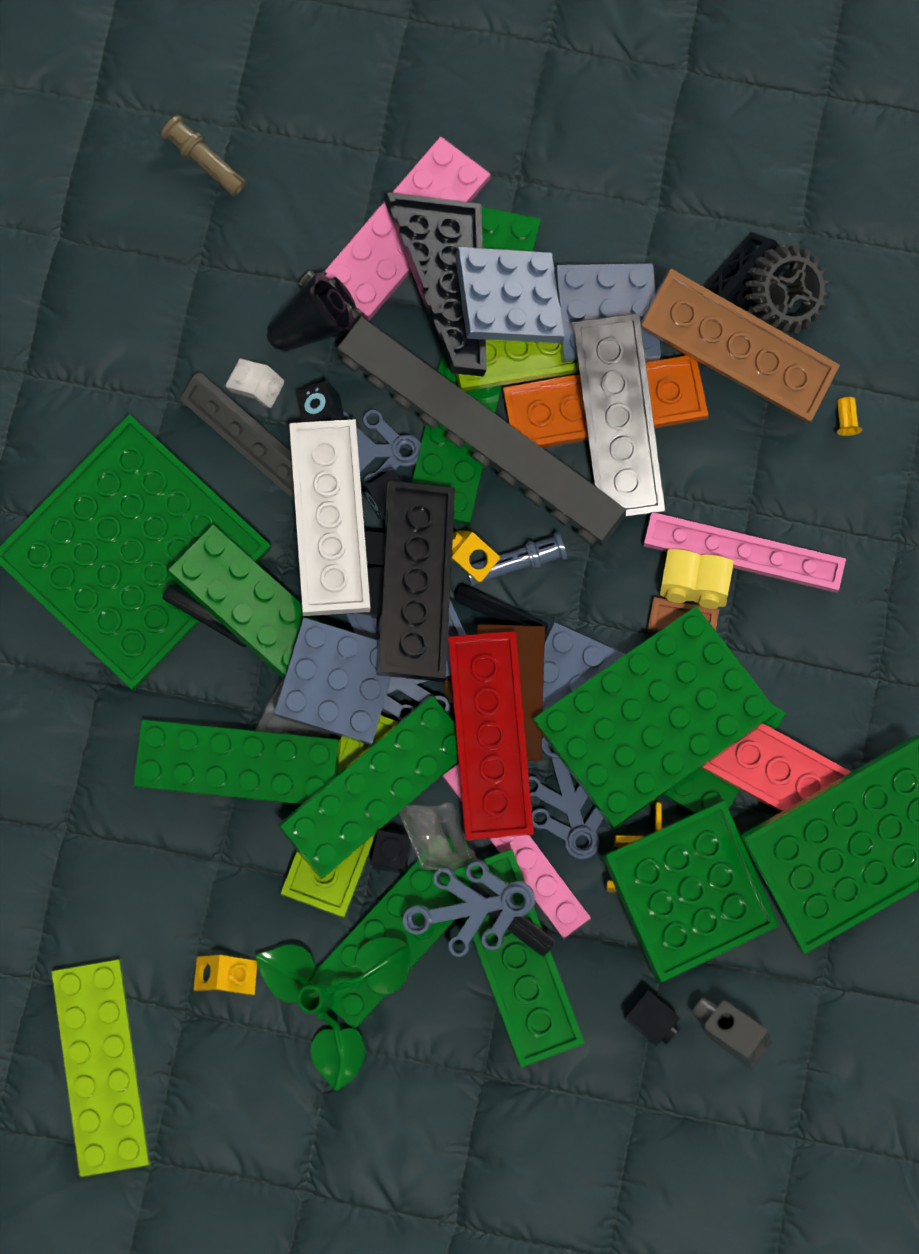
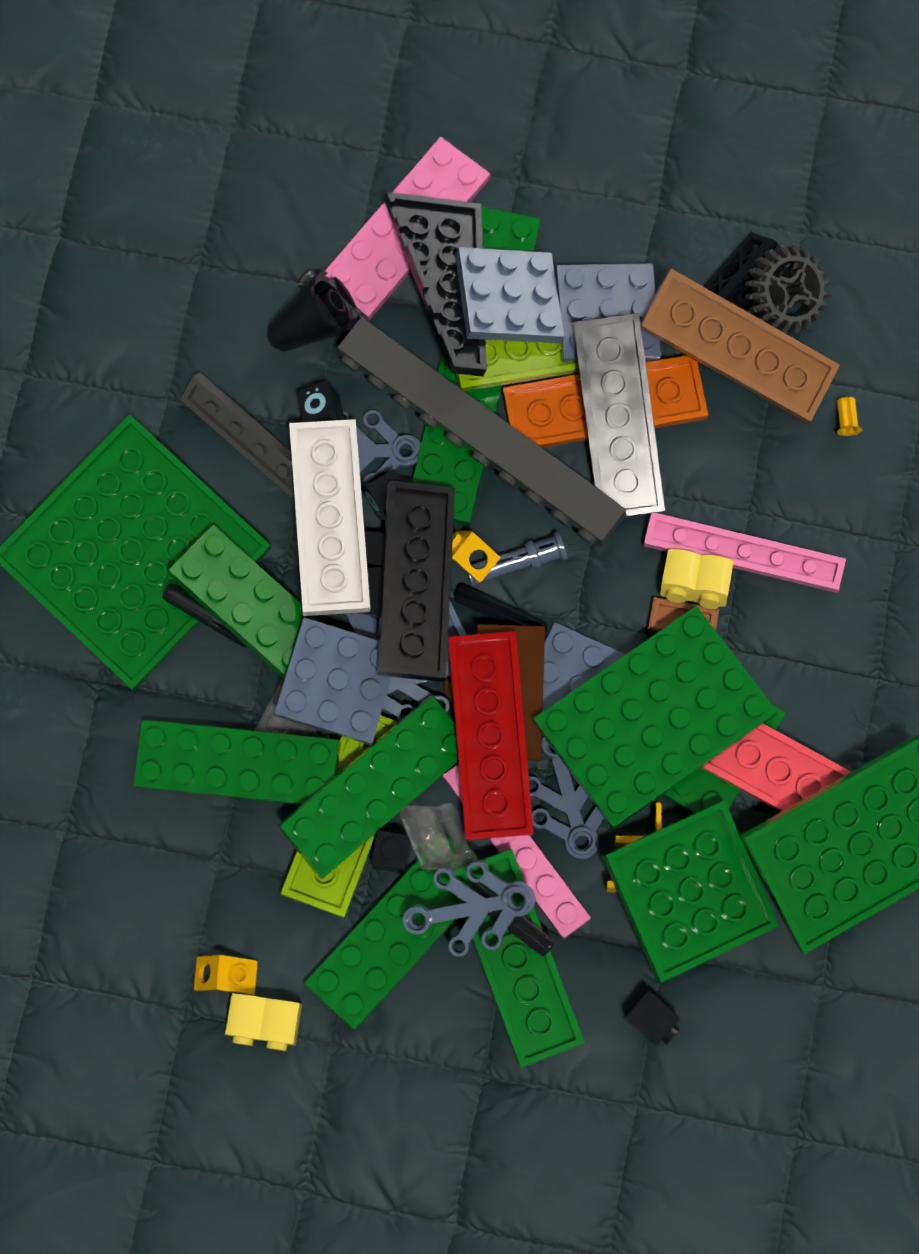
lime plate [52,960,150,1177] -> none
dark tan pin [160,115,247,197] -> none
white bracket [225,358,284,408] -> none
green plant [256,937,411,1091] -> none
dark grey torso [692,997,772,1070] -> none
none -> light yellow brick [225,993,302,1051]

